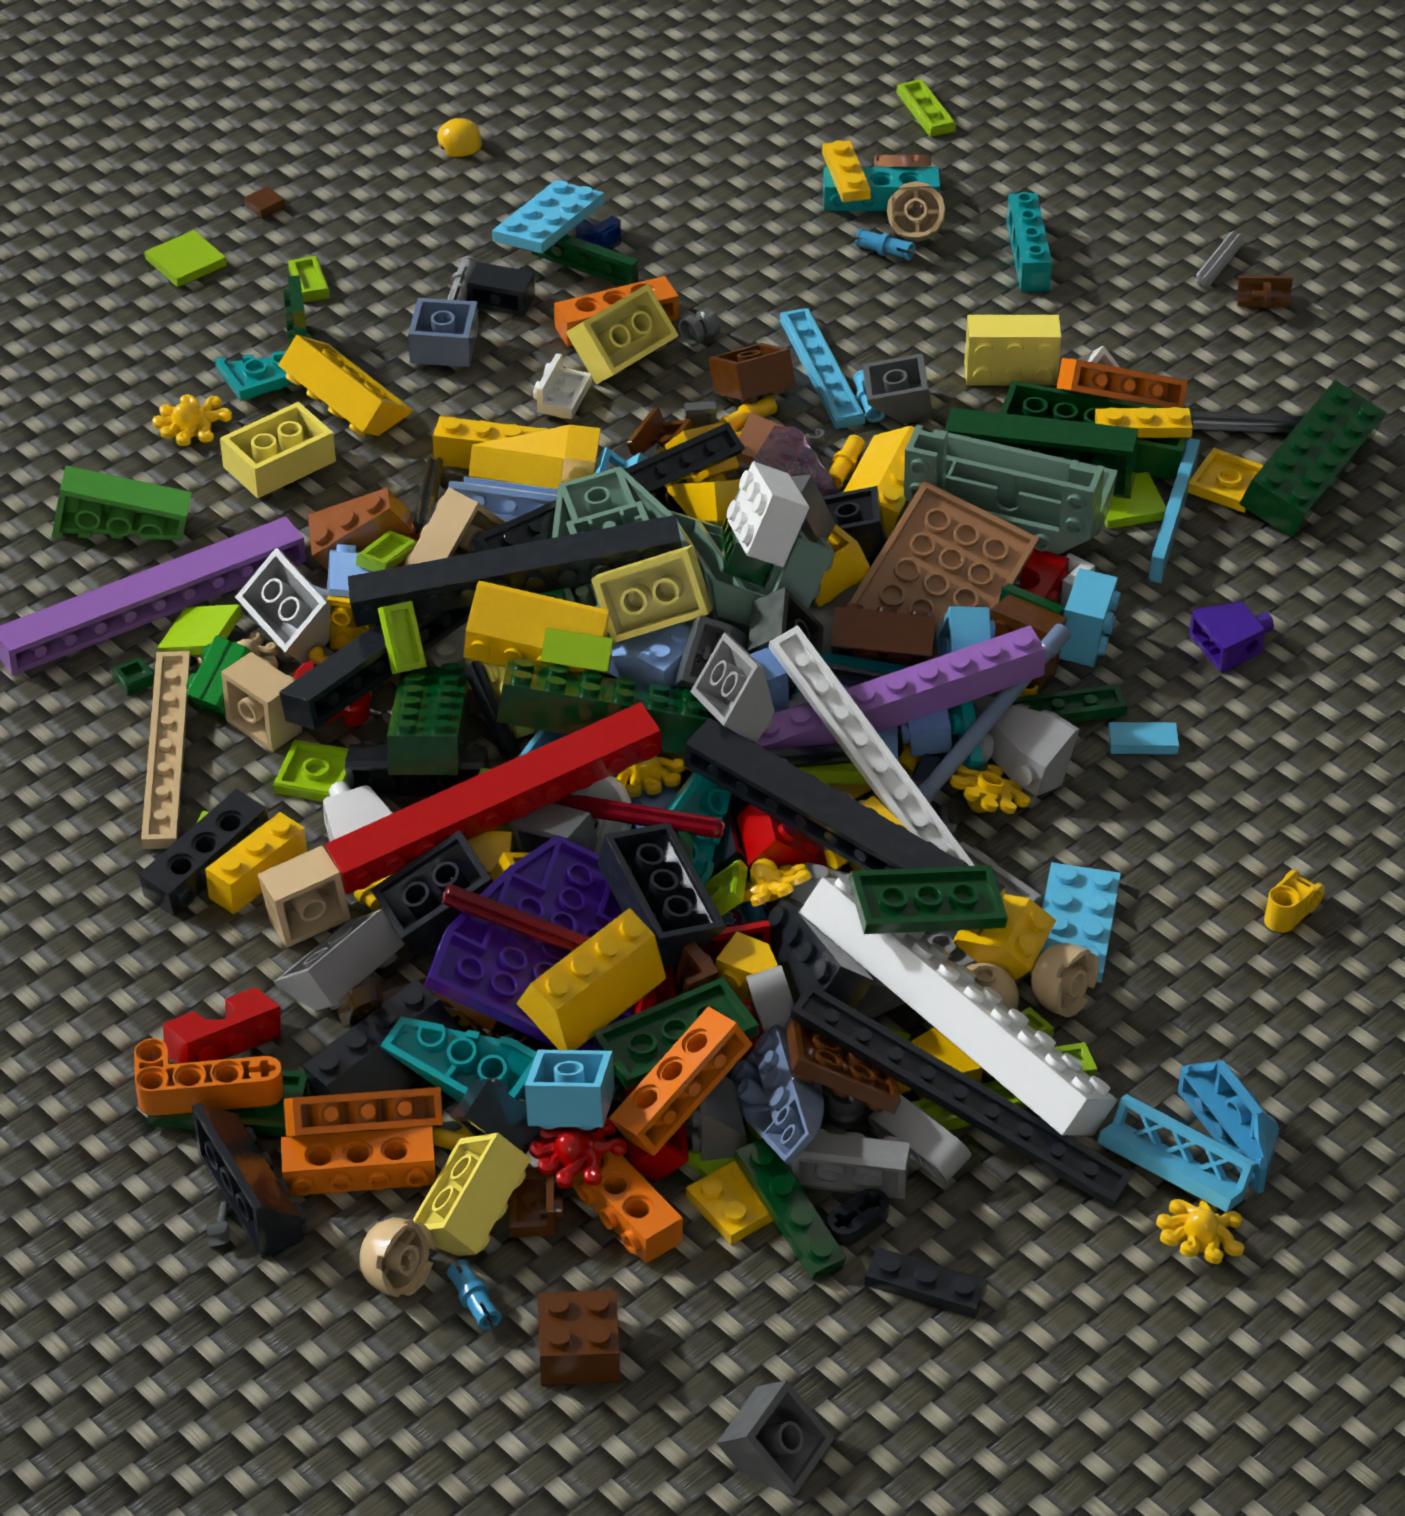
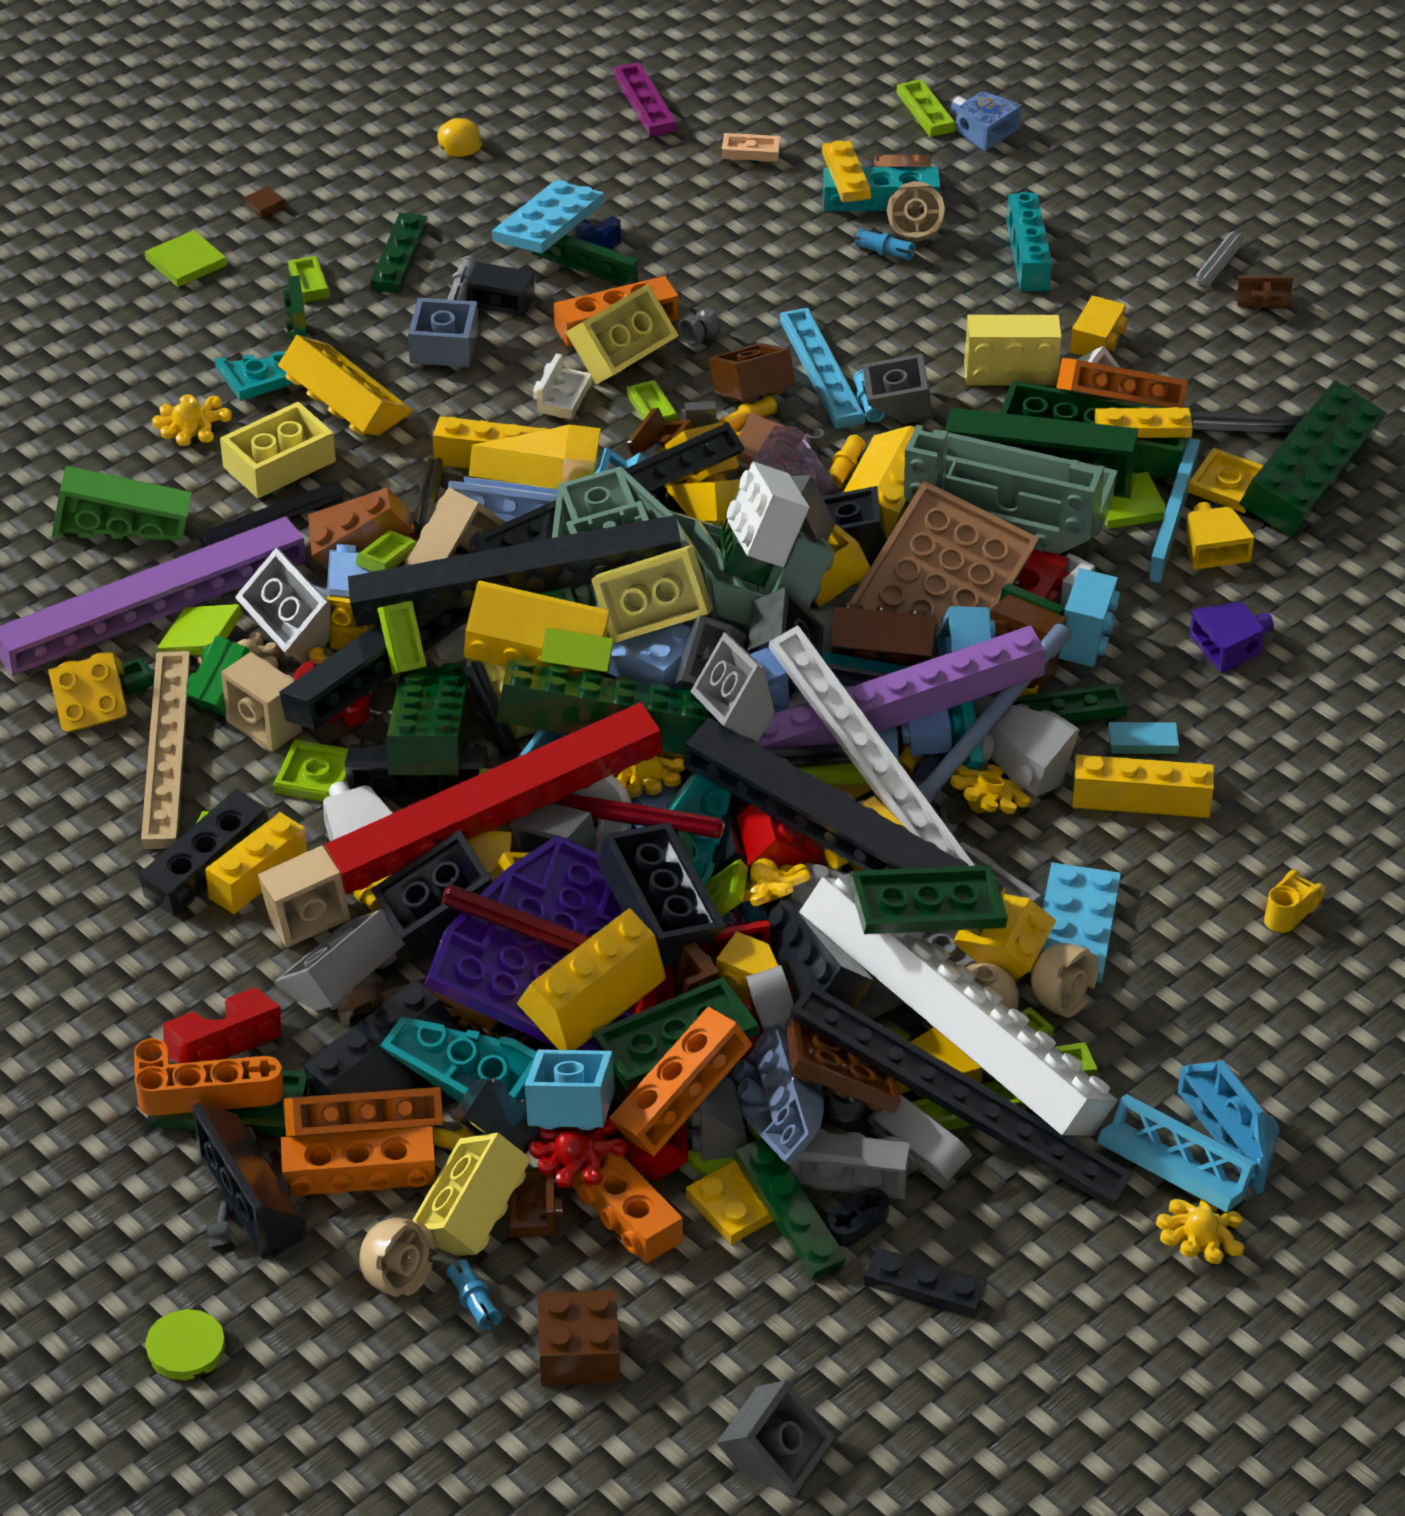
none -> yellow bracket [48,652,127,733]
none -> lime tile [145,1309,226,1381]
none -> black axle [199,481,344,548]
none -> dark green plate [370,213,428,294]
none -> magenta plate [614,62,676,136]
none -> lime tile [627,380,678,422]
none -> light nougat plate [722,133,780,162]
none -> medium blue torso [951,92,1021,151]
none -> yellow brick [1070,295,1129,356]
none -> yellow slope [1072,755,1214,818]
none -> yellow torso [1185,502,1254,570]

